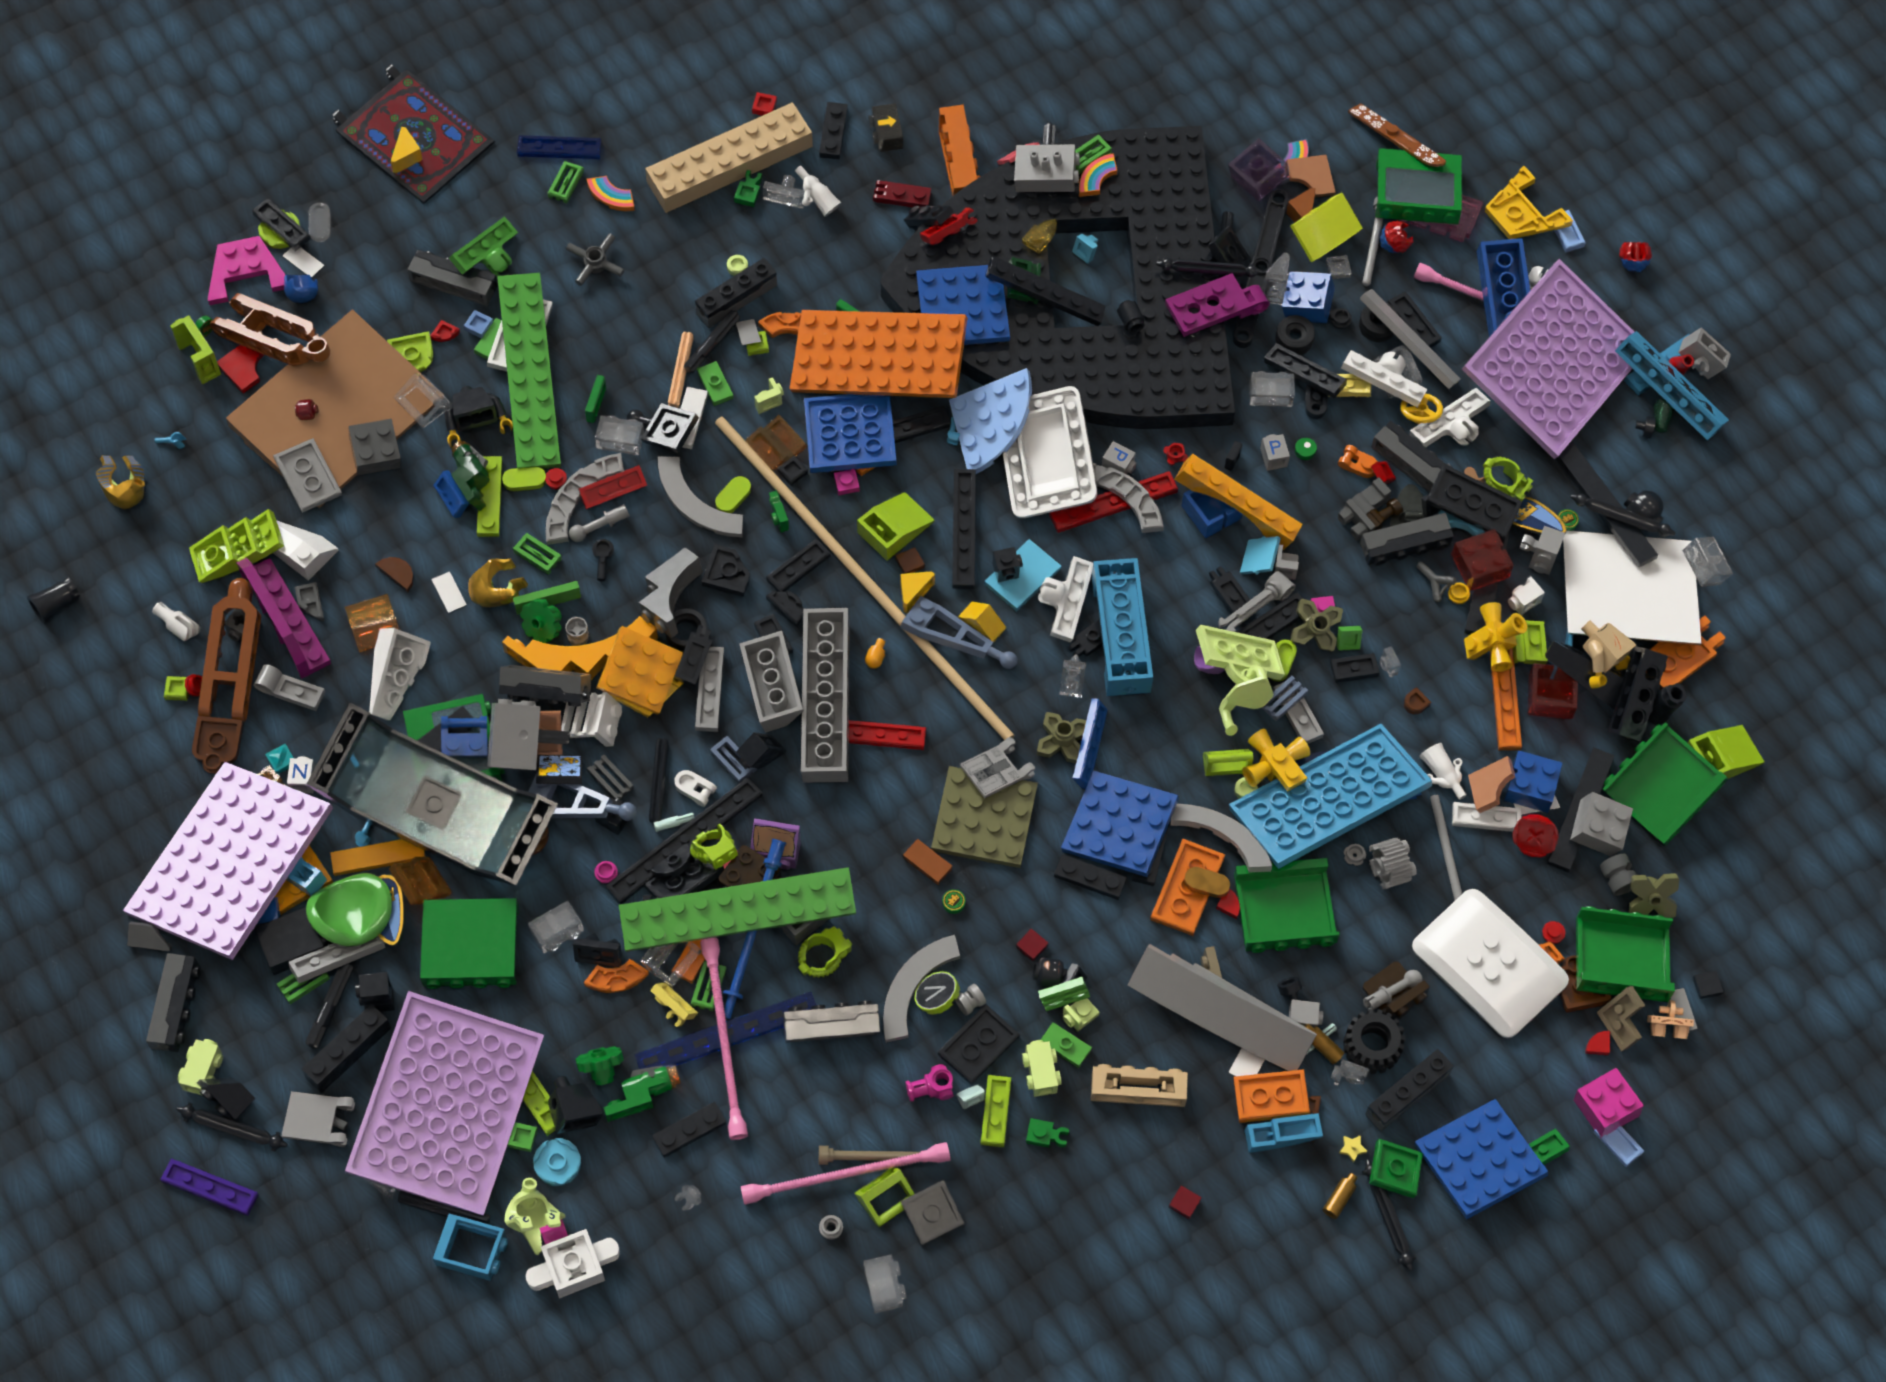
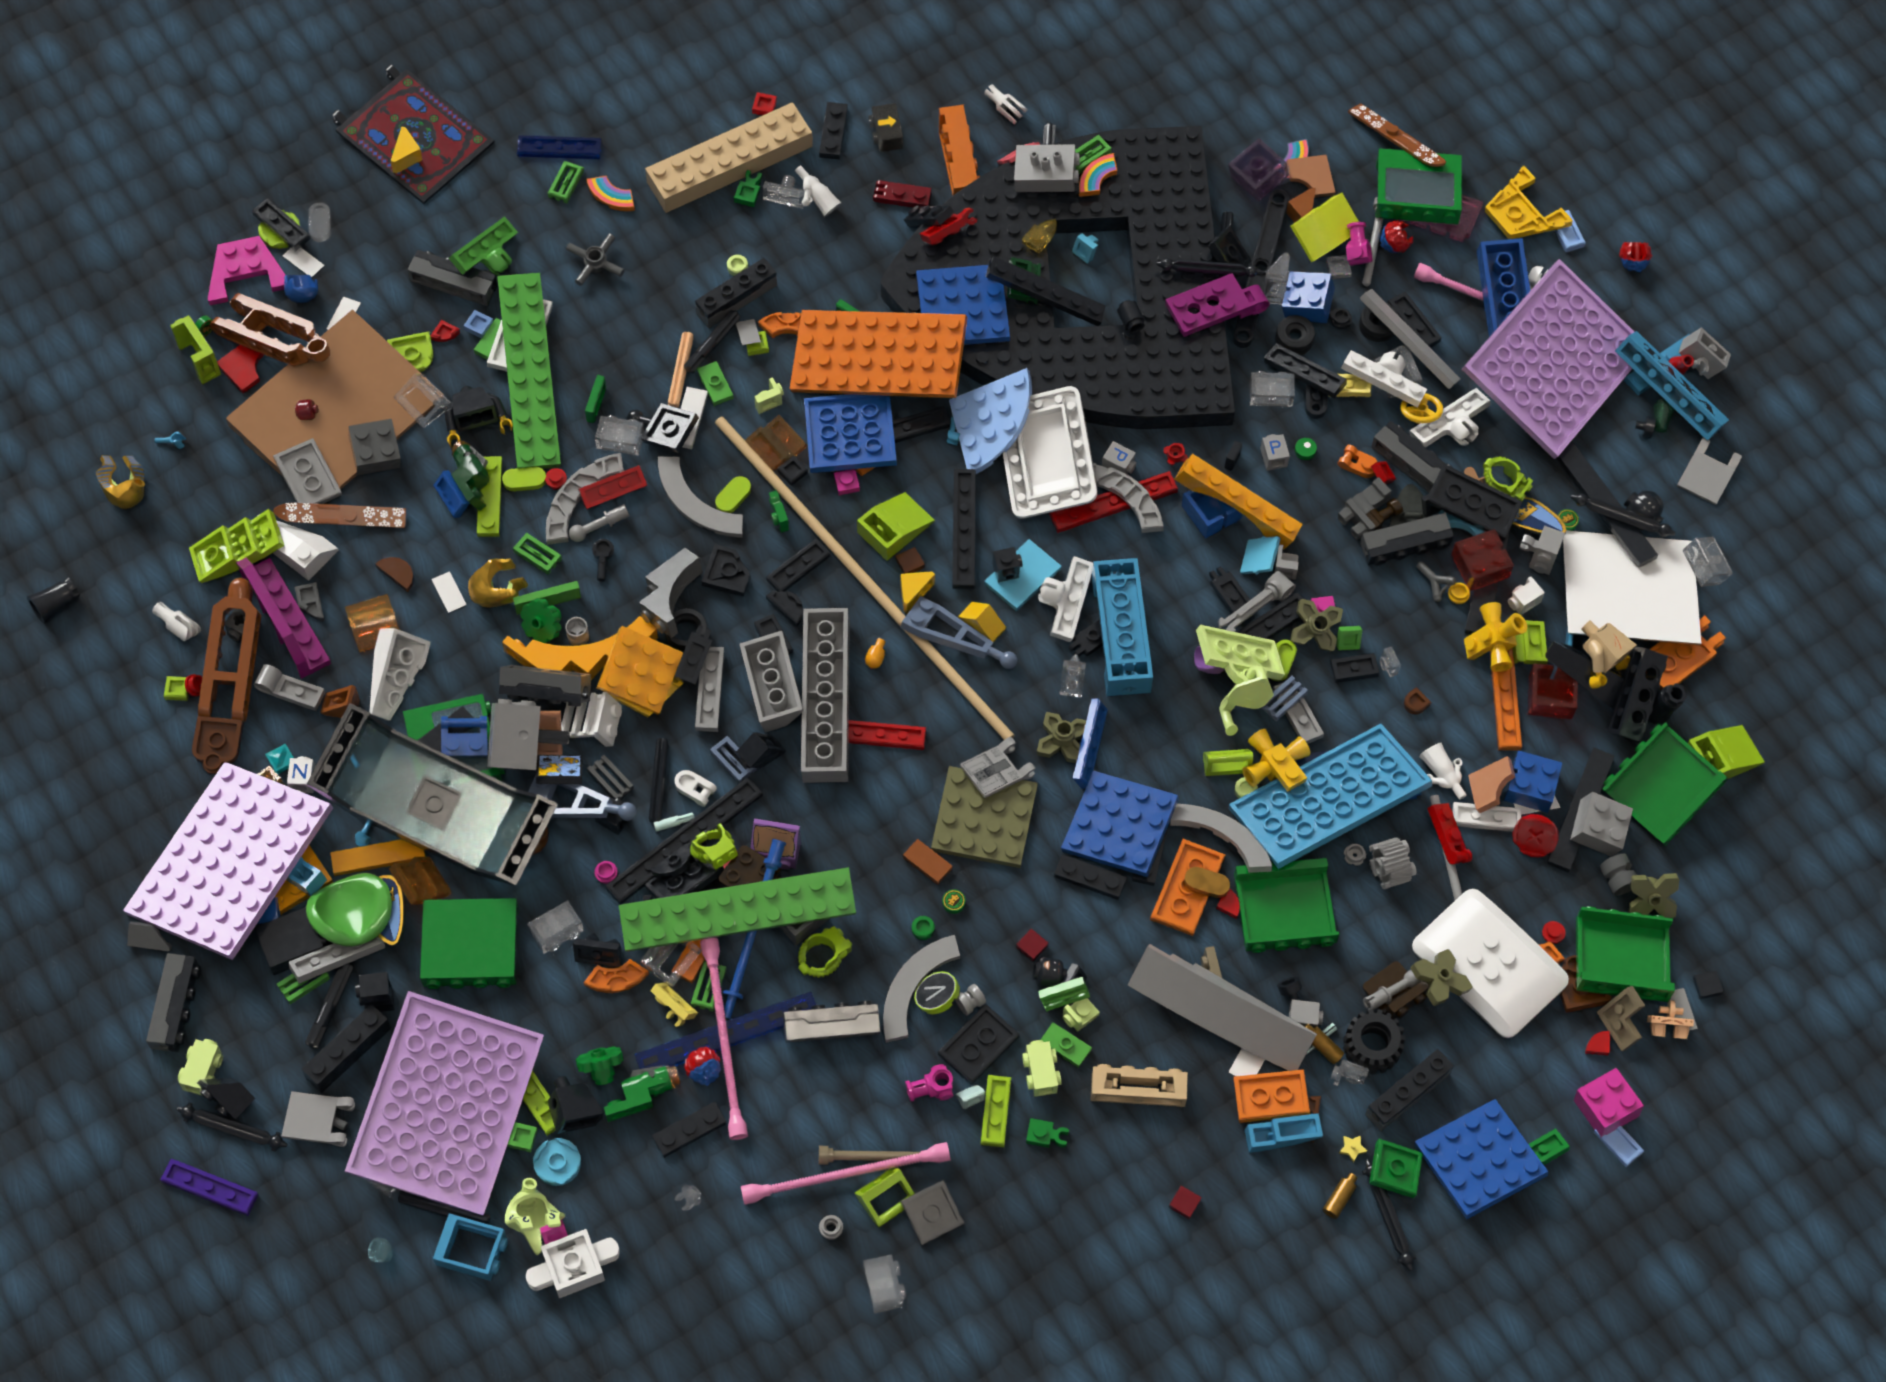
none -> dark orange piece [273,503,406,528]
none -> dark orange slope [320,685,360,718]
none -> white sticker [327,297,361,330]
none -> clear light blue tile [368,1237,393,1263]
none -> piece [684,1047,721,1086]
none -> green tile [911,916,935,940]
none -> white arm [984,85,1028,125]
none -> dark pink connector [1346,222,1373,266]
none -> olive plant [1410,949,1473,1006]
none -> red plate [1427,803,1472,865]
none -> light grey flag [1677,437,1742,505]

